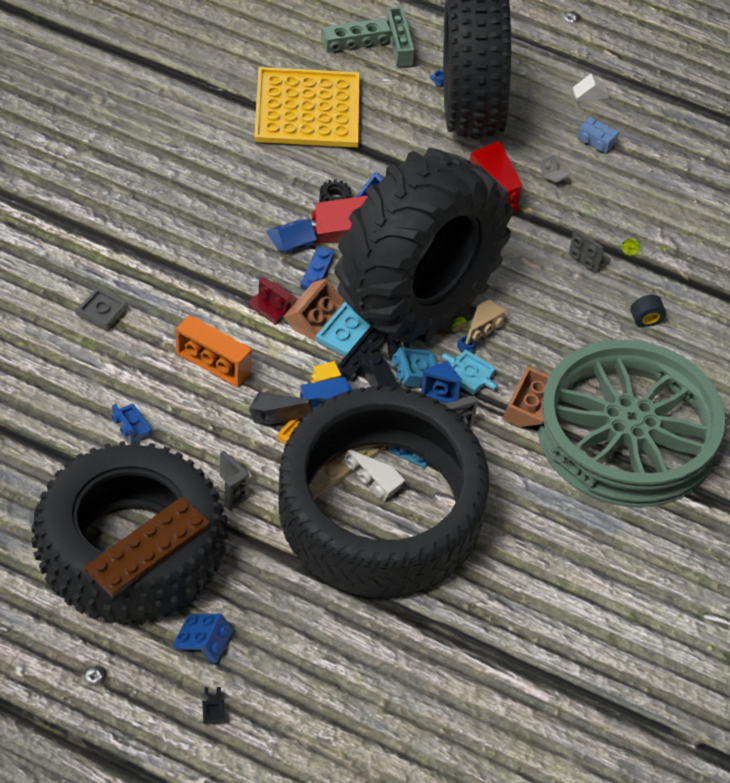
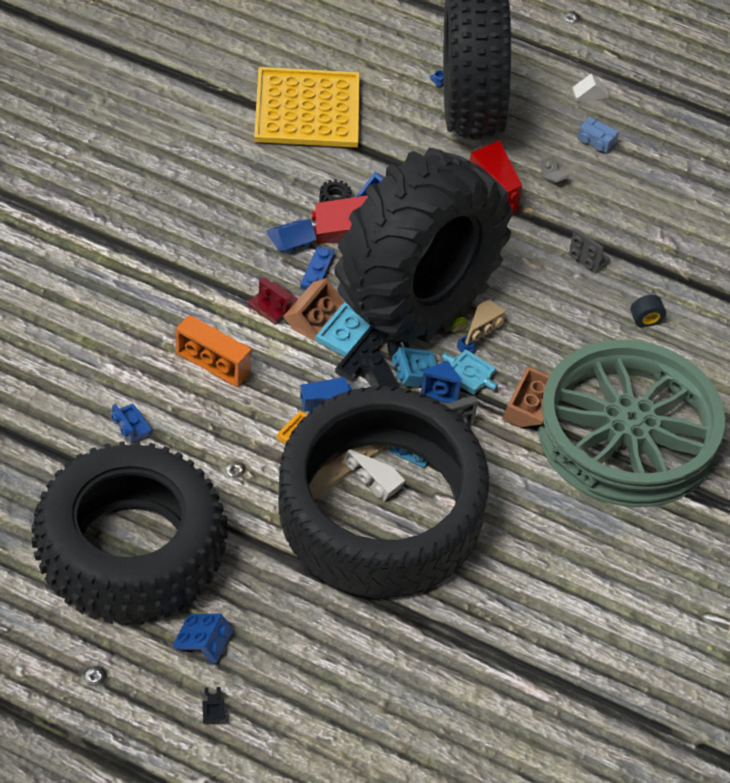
dark grey plate [76,287,128,331] -> none
reddish brown plate [84,497,210,598] -> none
dark grey bracket [220,450,249,511] -> none
black slope [249,392,313,424] -> none
yellow brick [310,361,341,383] -> none
sand green brick [321,18,391,53] -> none
sand green brick [386,6,414,66] -> none
clear neon green tile [621,238,640,256] -> none

